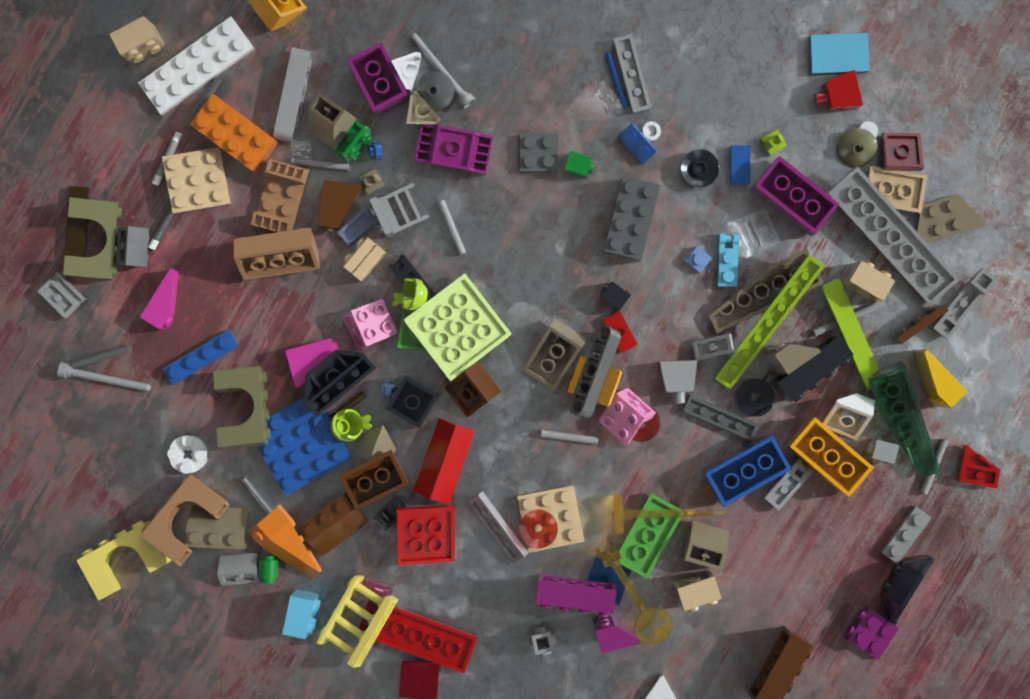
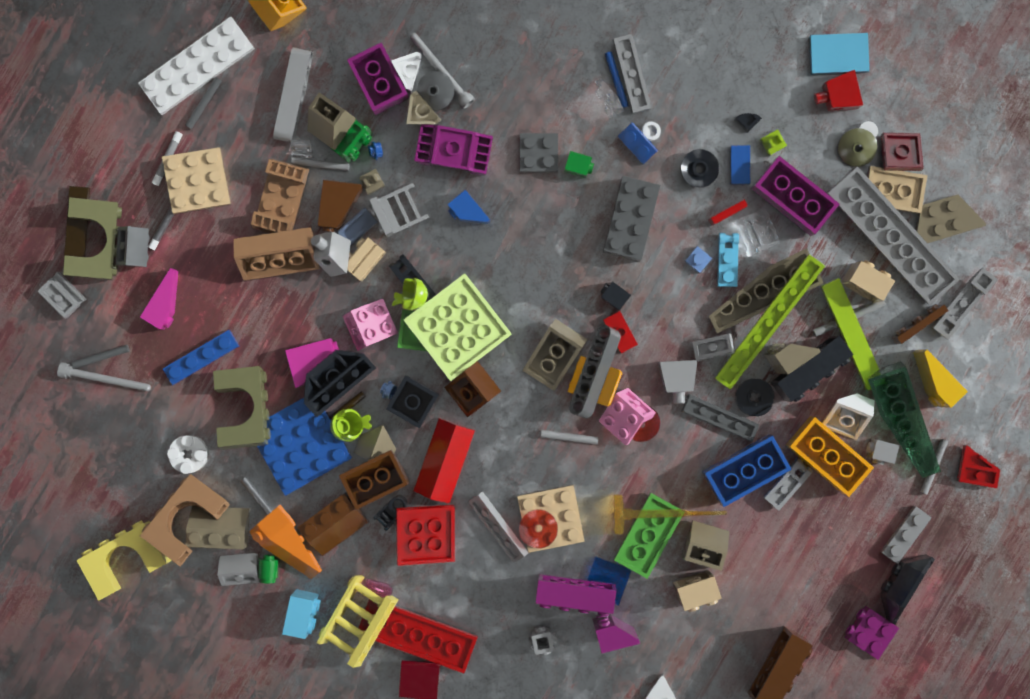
tan brick [109,16,165,63] -> none
orange brick [190,94,279,173] -> none
light grey bar [437,200,466,256] -> none
clear yellow piece [596,541,673,644] -> none
none -> light grey torso [311,232,351,277]
none -> blue slope [448,190,490,224]
none -> red tile [708,199,748,226]
none -> black tile [734,113,762,133]

